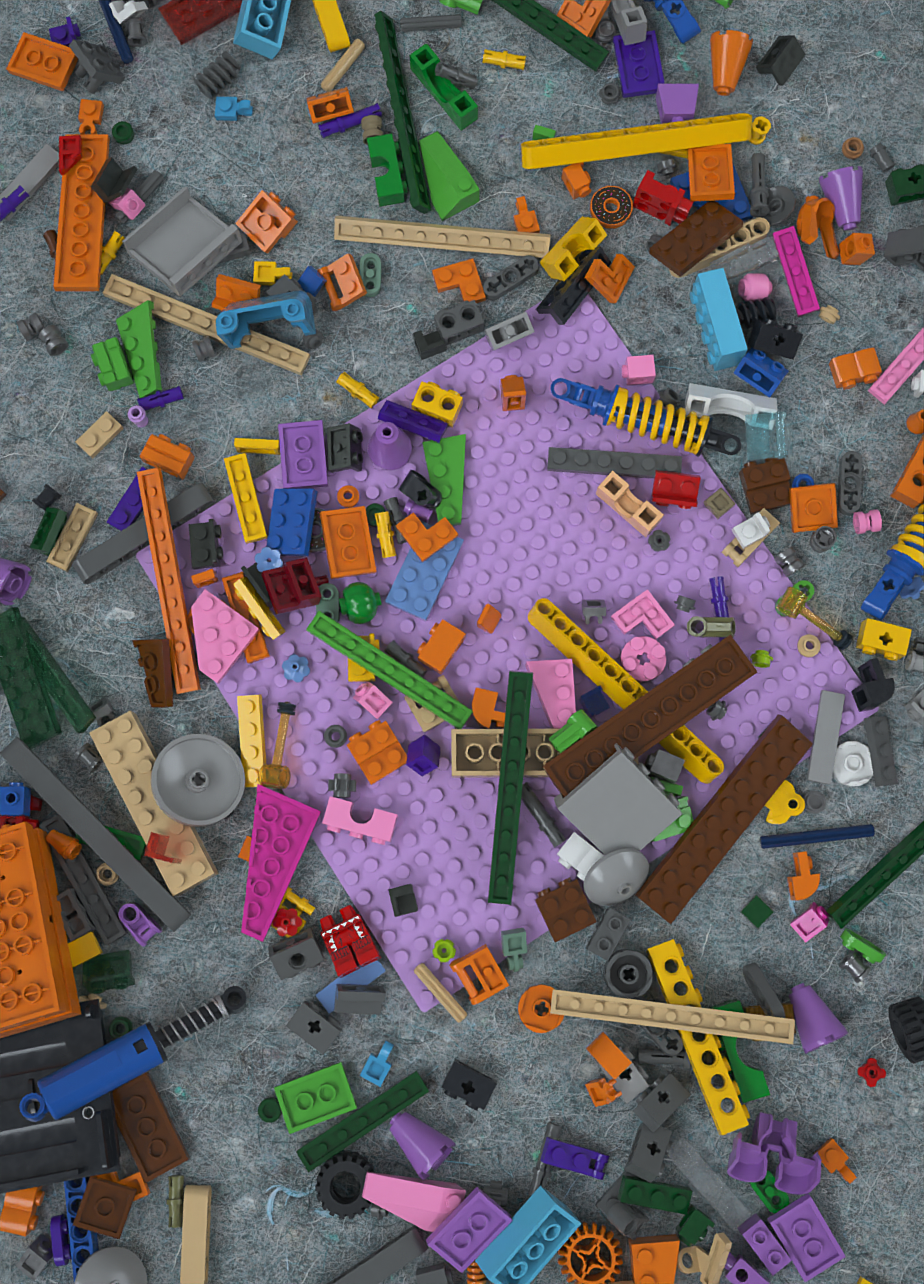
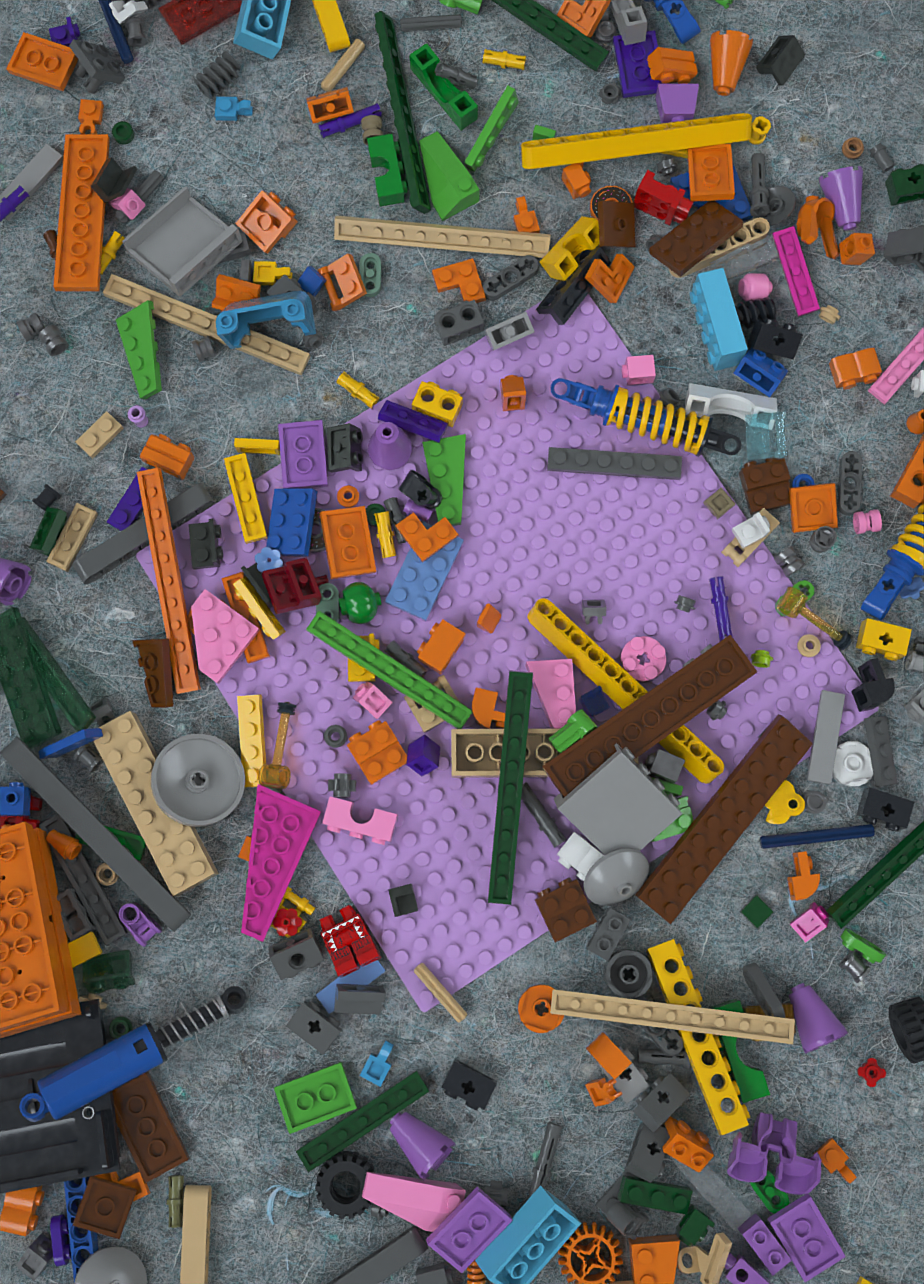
red tile [59,135,82,175] -> none
bright green brick [91,337,134,391] -> none
dark purple pin [137,386,184,411] -> none
clear red panel [144,832,182,864] -> none
orange tile [191,569,219,588] -> none
dark green tile [258,1097,282,1123] -> none
medium blue plant [282,654,310,683] -> none
pearl dark grey panel [413,330,446,360] -> none
lime plate [433,939,456,962] -> none
orange plate [449,944,509,1005] -> none
sand green plate [501,928,527,972] -> none
dark purple plate [540,1137,610,1180] -> none
light nougat arch [596,471,664,537] -> none
bright pink plate [611,589,675,639] -> none
dark grey plate [648,530,670,552] -> none
red bracket [651,470,701,509] -> none
olive piece [687,616,736,638] -> none
none -> blue tile [38,728,103,759]
none -> flat silver tile [240,260,253,283]
none -> bright green wing [464,85,519,172]
none -> reddish brown plate [598,201,636,248]
none -> orange brick [647,47,698,84]
none -> orange bracket [662,1116,714,1172]
none -> black brick [857,787,914,832]

